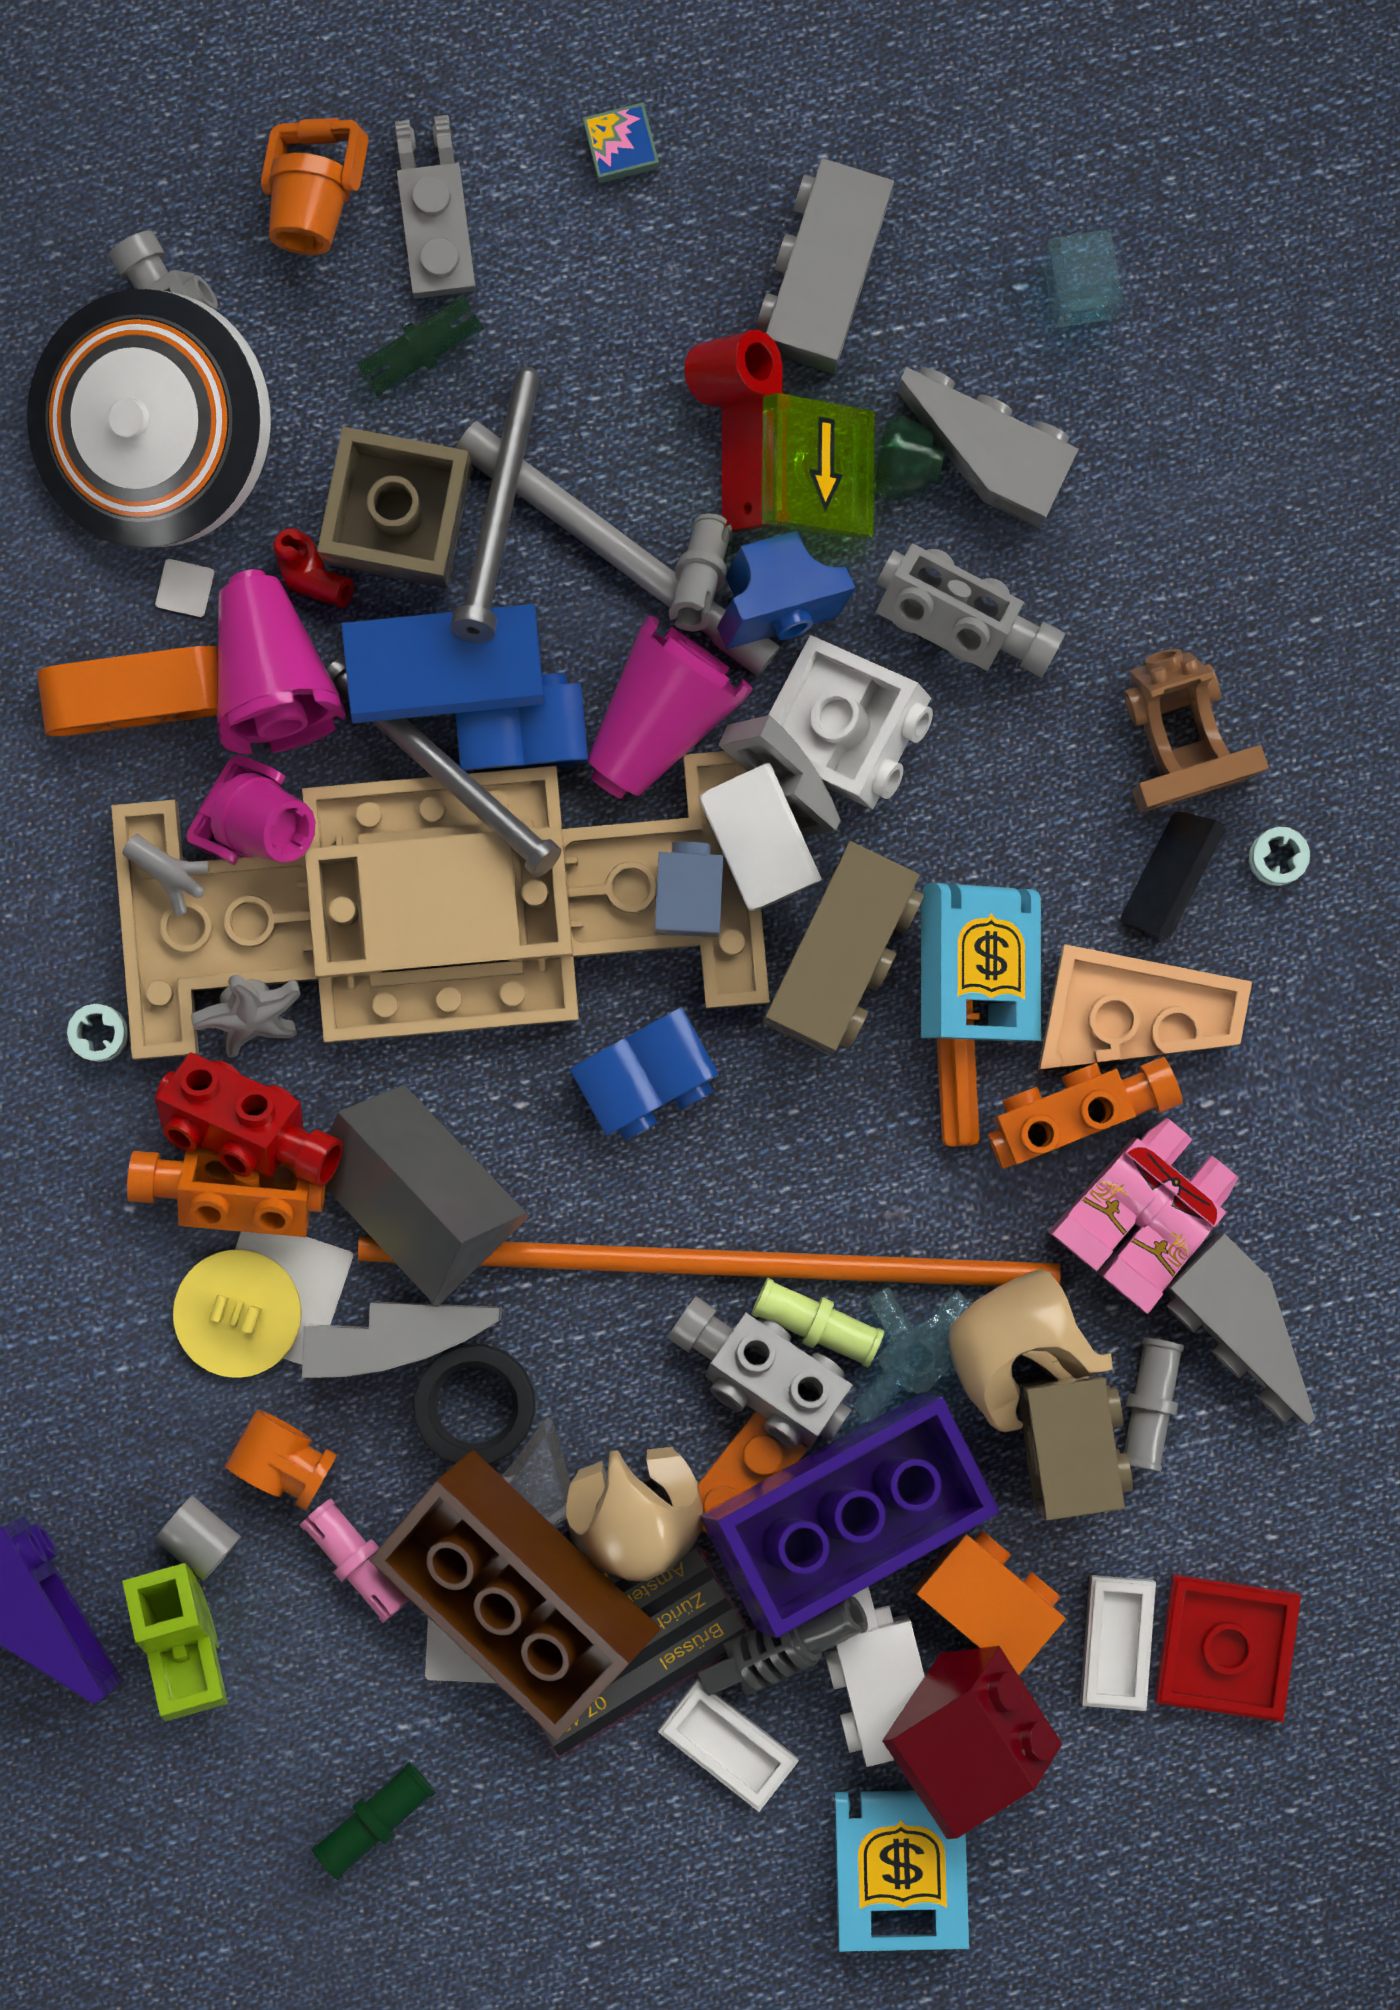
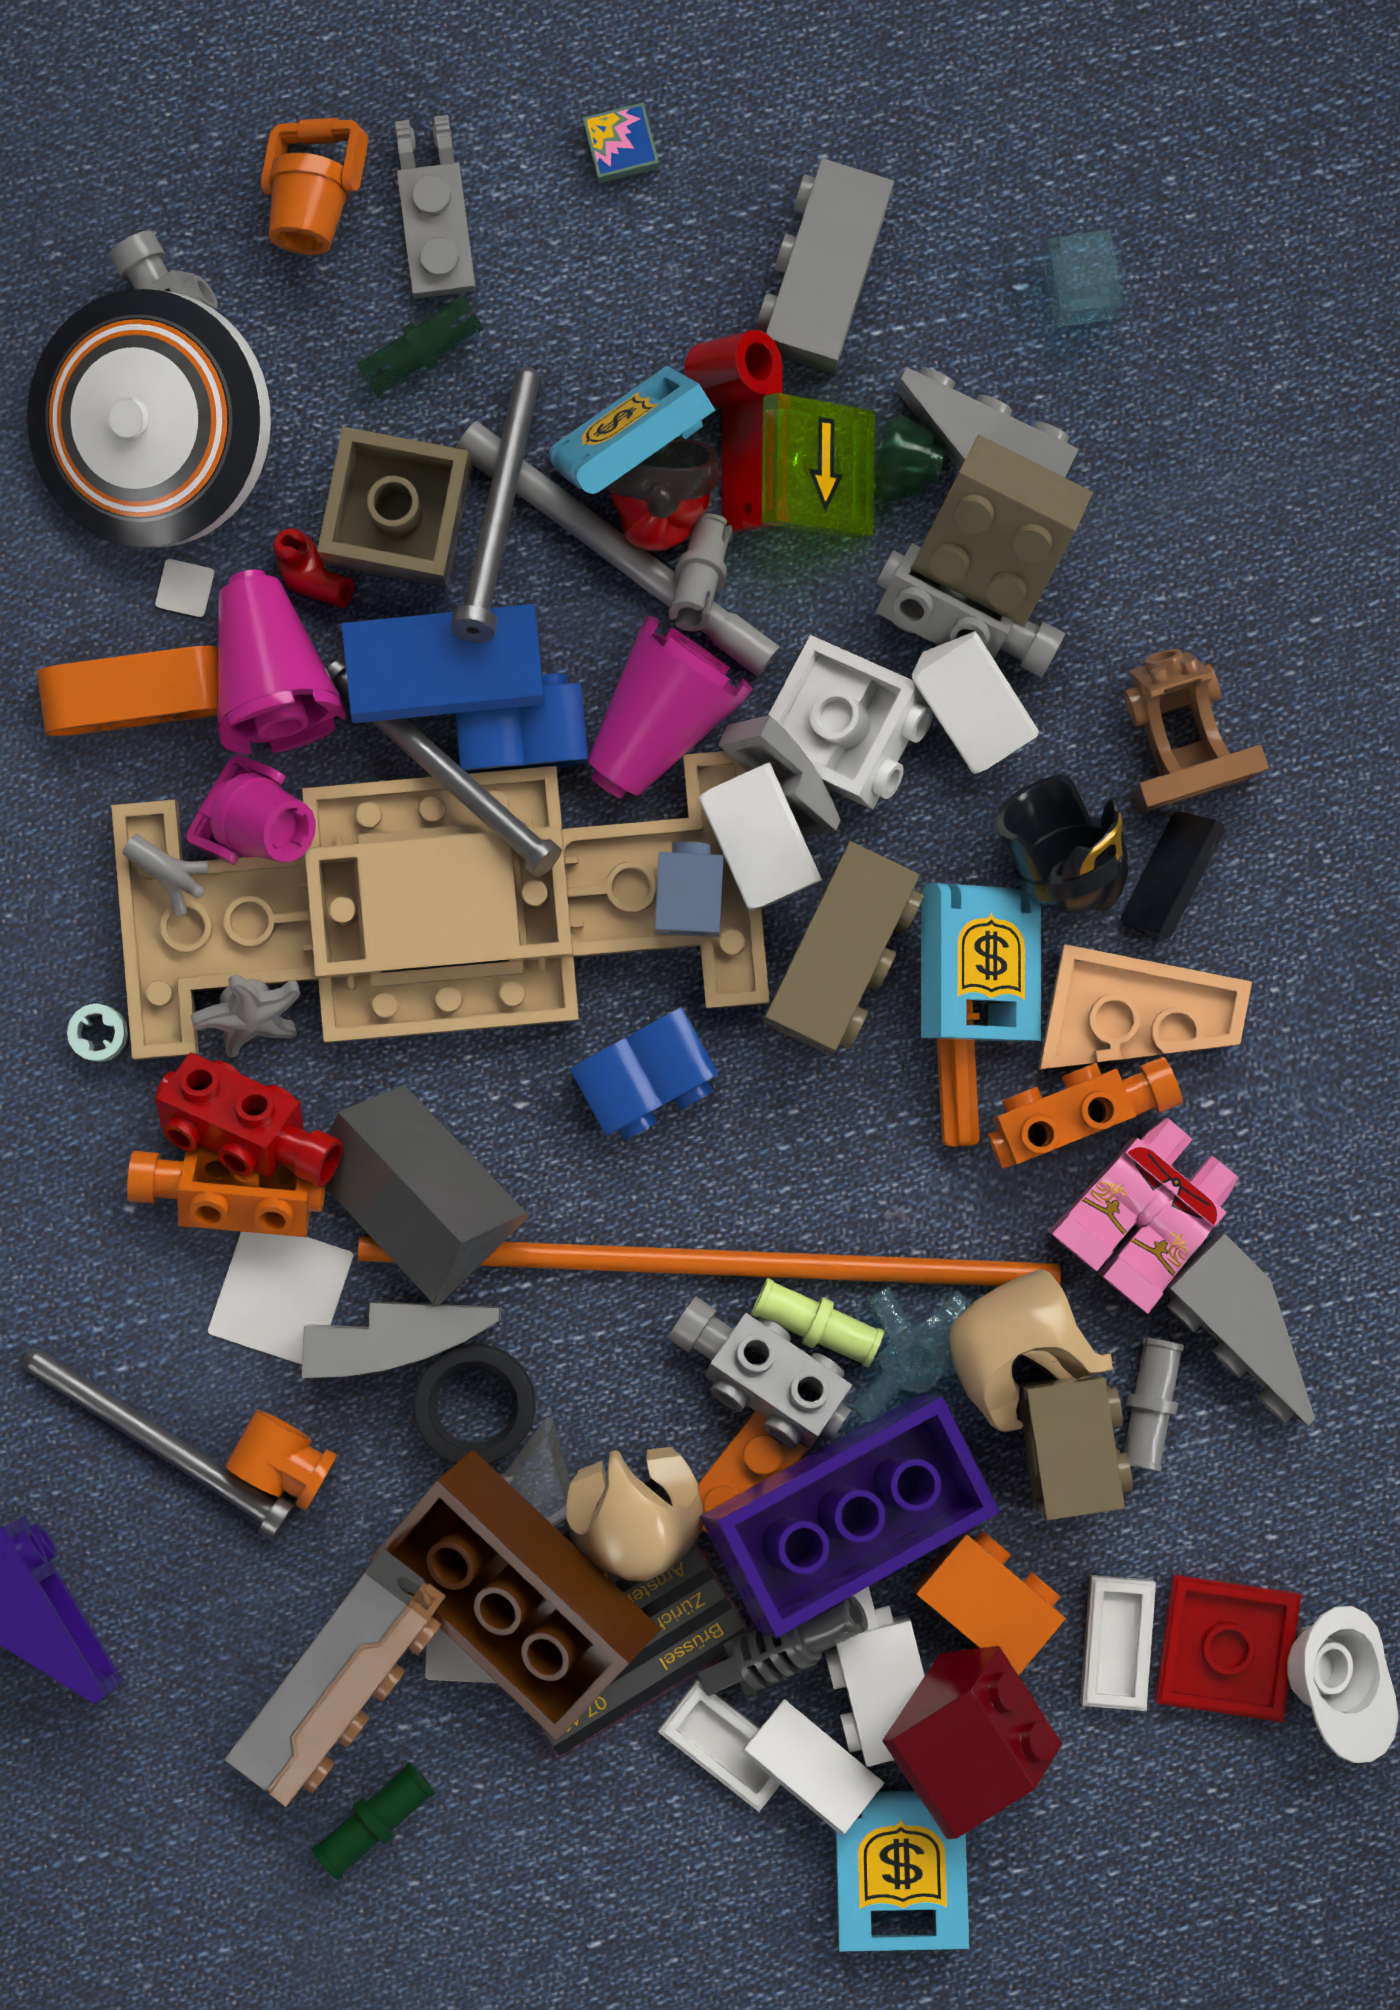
lime brick [122,1563,228,1722] -> none
light grey beam [154,1495,241,1582] -> none
light yellow piece [173,1250,302,1378] -> none
bright pink pin [300,1498,410,1623] -> none
blue brick [717,531,856,649] -> none
light aqua bush [1249,827,1310,886] -> none
none -> flat silver bar [22,1349,296,1541]
none -> piece [224,1548,446,1807]
none -> medium azure container [549,366,715,494]
none -> clear smoke piece [606,439,719,551]
none -> white tile [742,1699,884,1836]
none -> dark tan brick [910,434,1093,626]
none -> white slope [912,631,1039,774]
none -> black helmet [995,774,1128,914]
none -> white piece [1287,1606,1399,1763]

